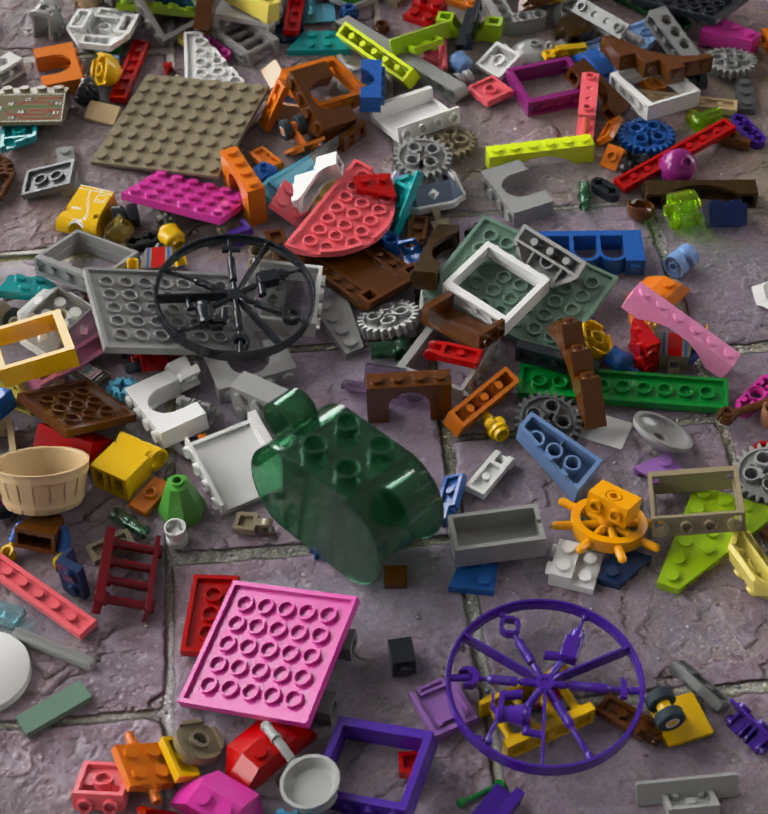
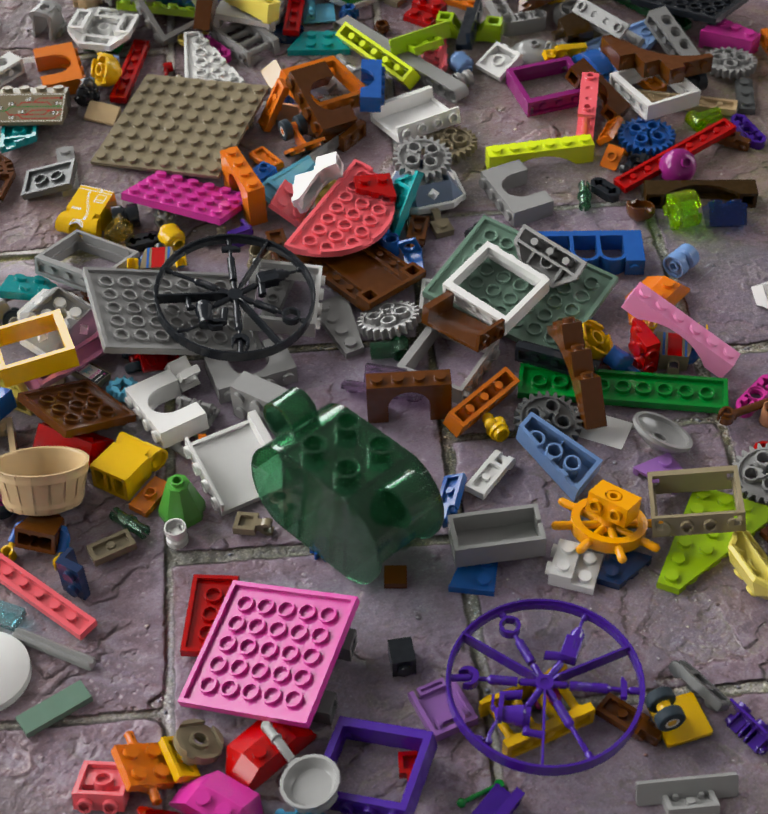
dark red fence [91,526,164,623] -> none
dark brown arch [410,224,460,291] -> none
red hinge [423,340,484,369] -> none
coral plate [467,75,514,108] -> none

